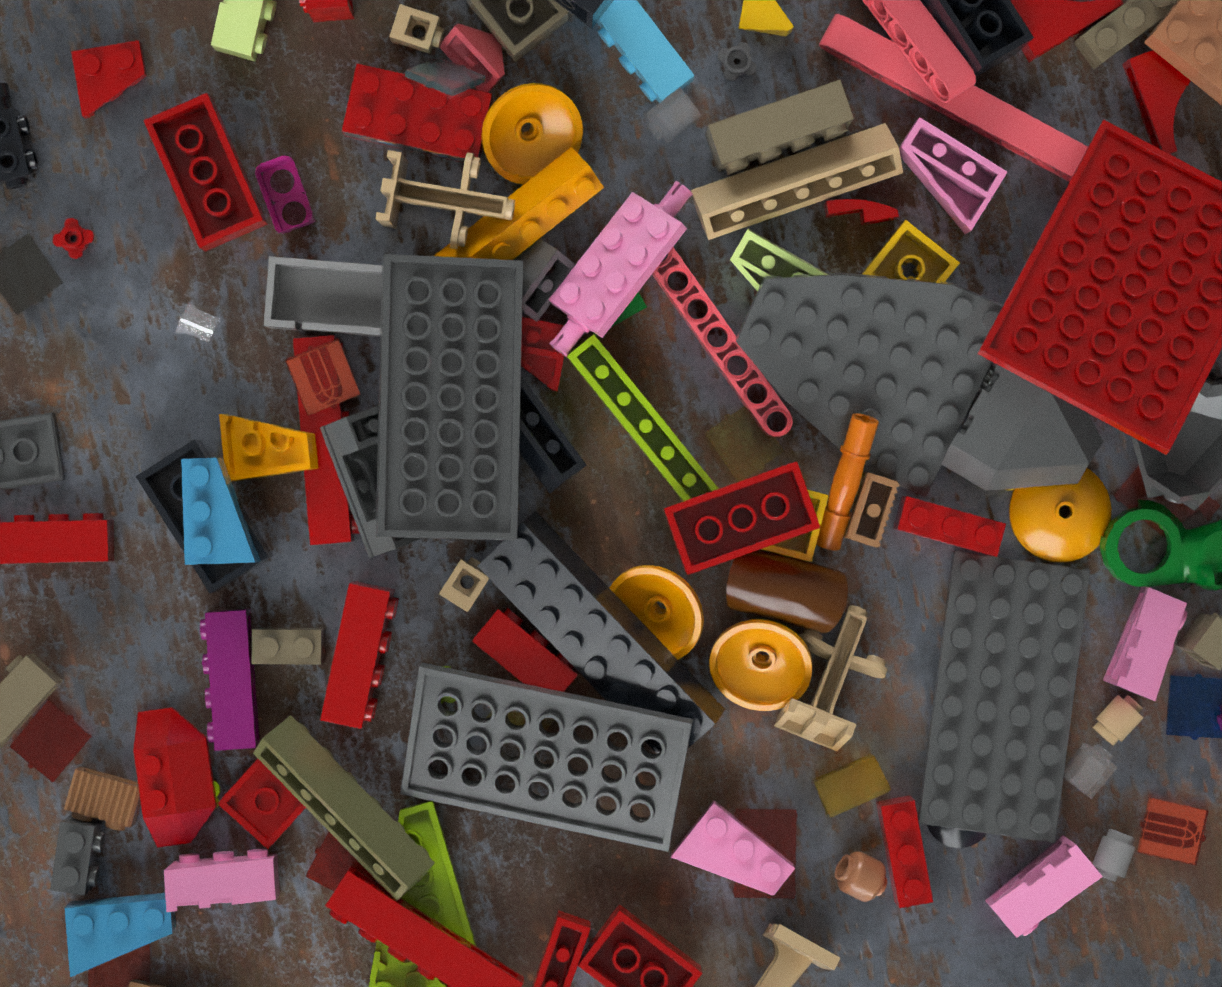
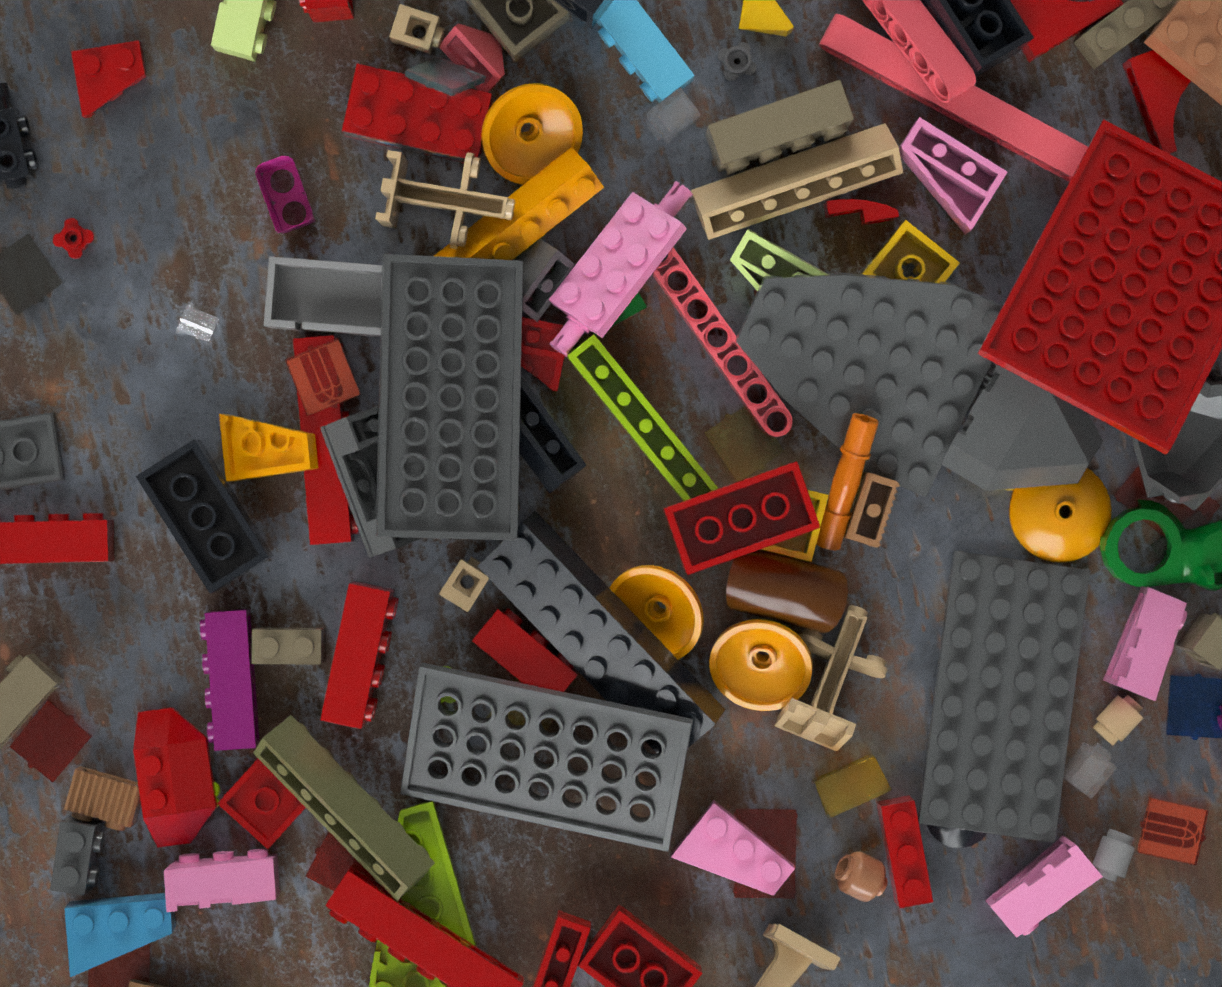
red brick [143,93,268,252] -> none
dark azure wedge [181,458,261,565] -> none
red brick [893,496,1006,557] -> none

